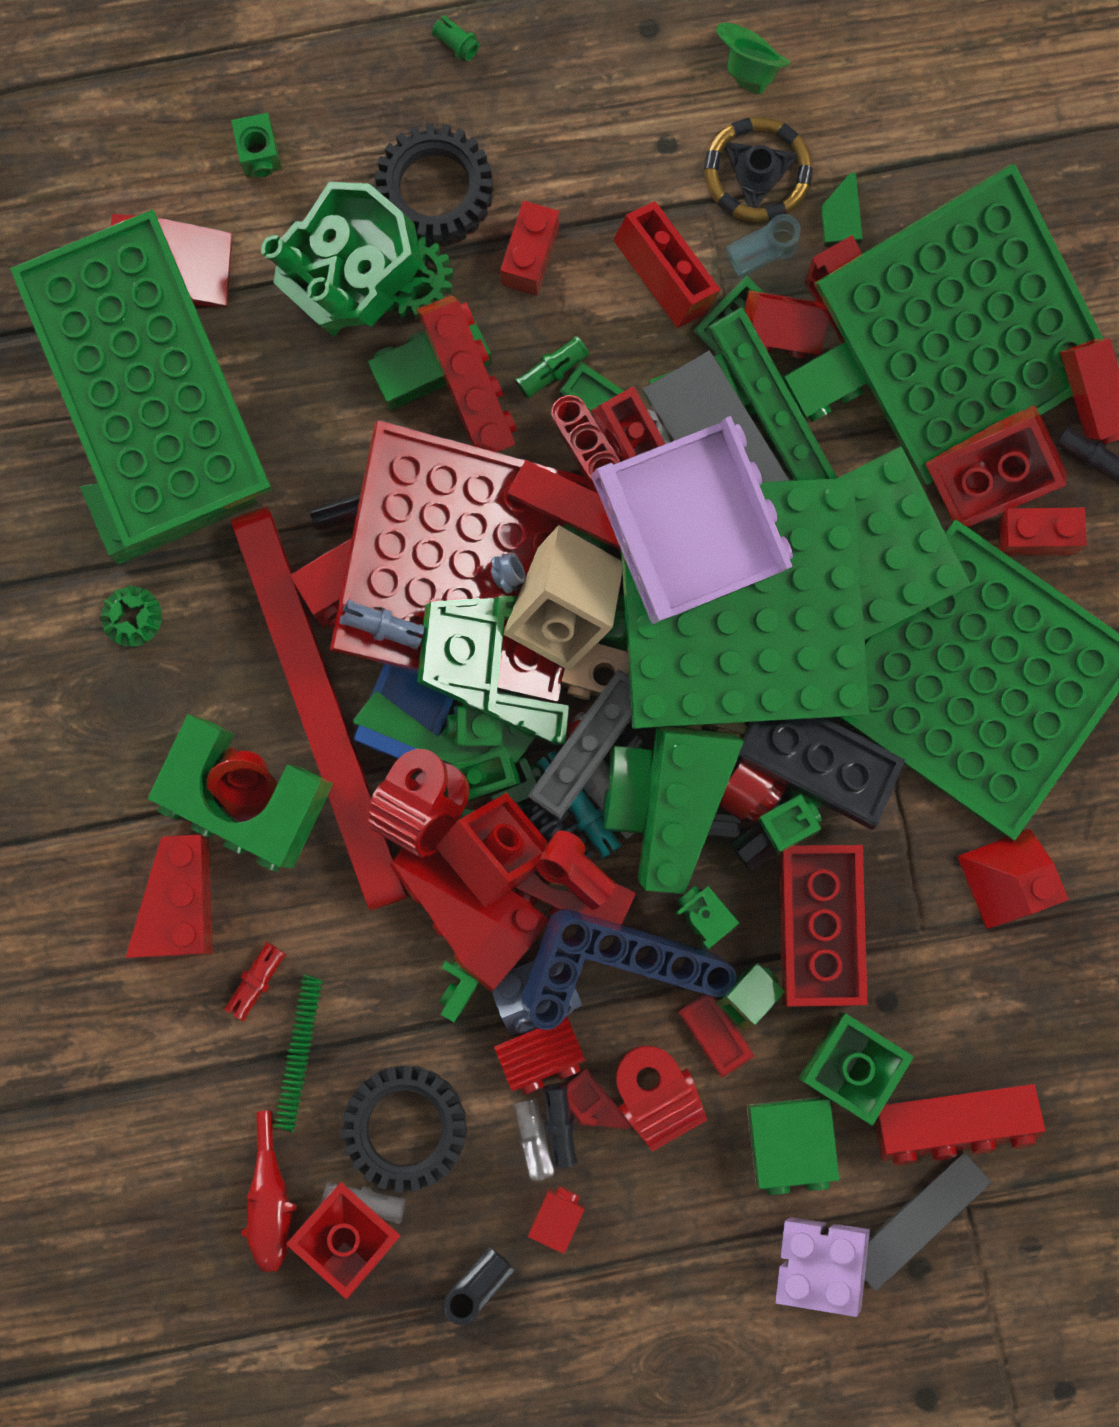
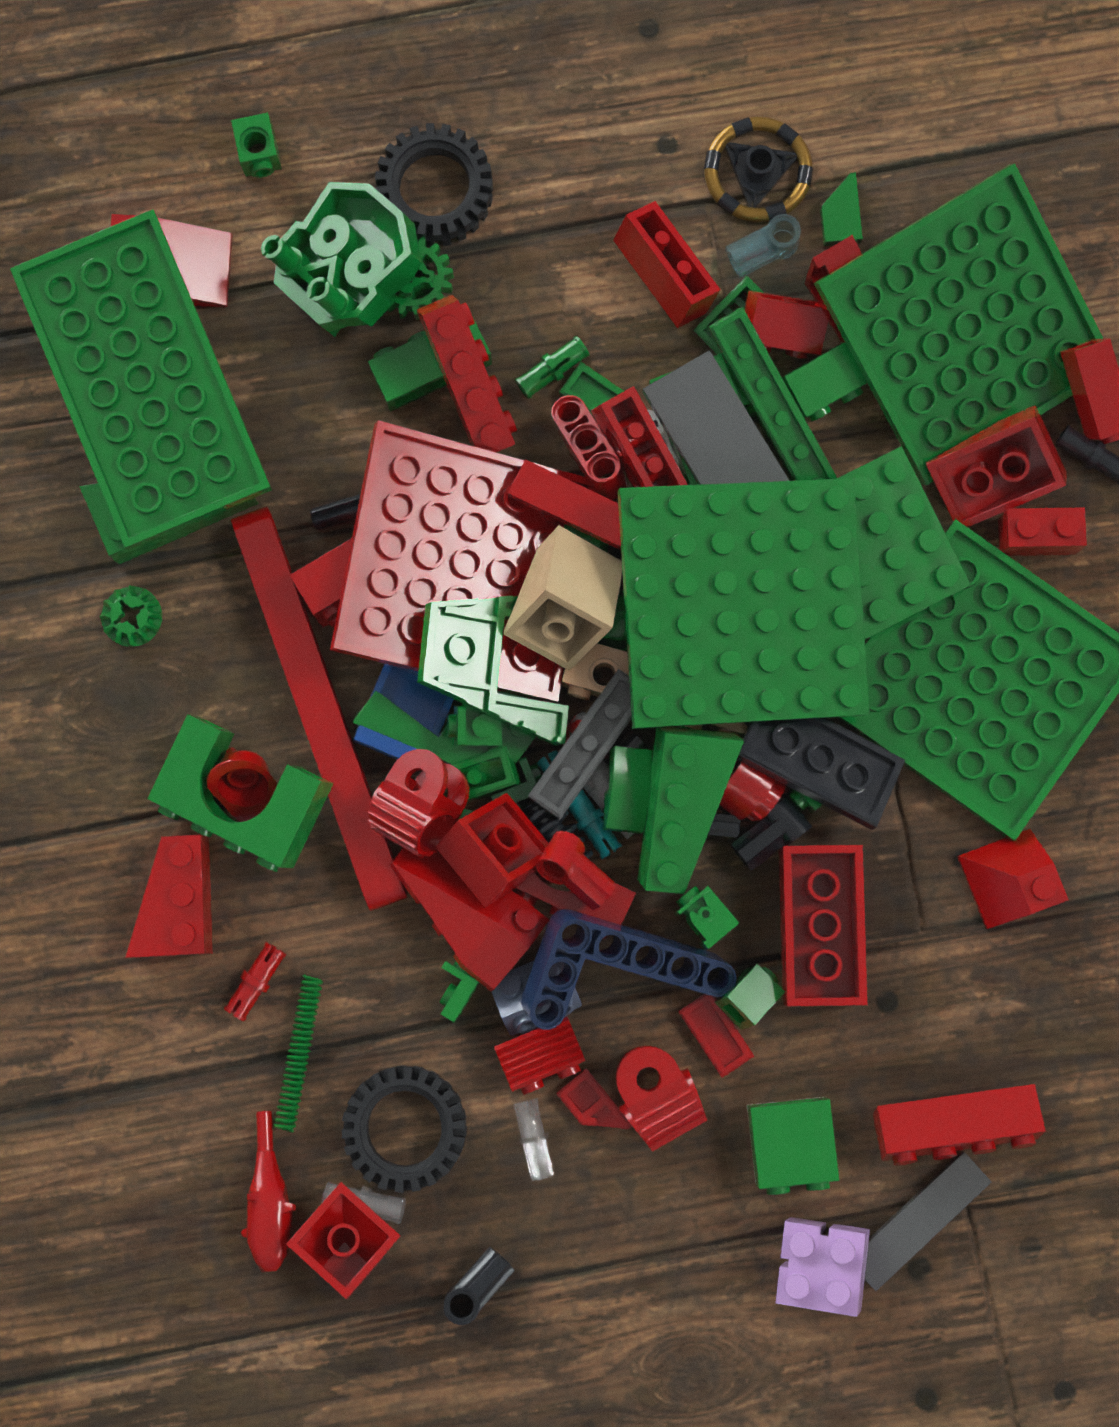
sand blue pin [340,599,424,650] -> none
green pin [432,15,480,61] -> none
sand blue plate [491,553,526,593] -> none
red brick [500,200,560,296] -> none
red brick [528,1186,585,1254] -> none
black pin [542,1083,578,1168] -> none
lavender panel [591,416,793,625] -> none
green piece [716,23,790,95] -> none
green bracket [758,794,822,854] -> none
green slope [798,1012,914,1126] -> none

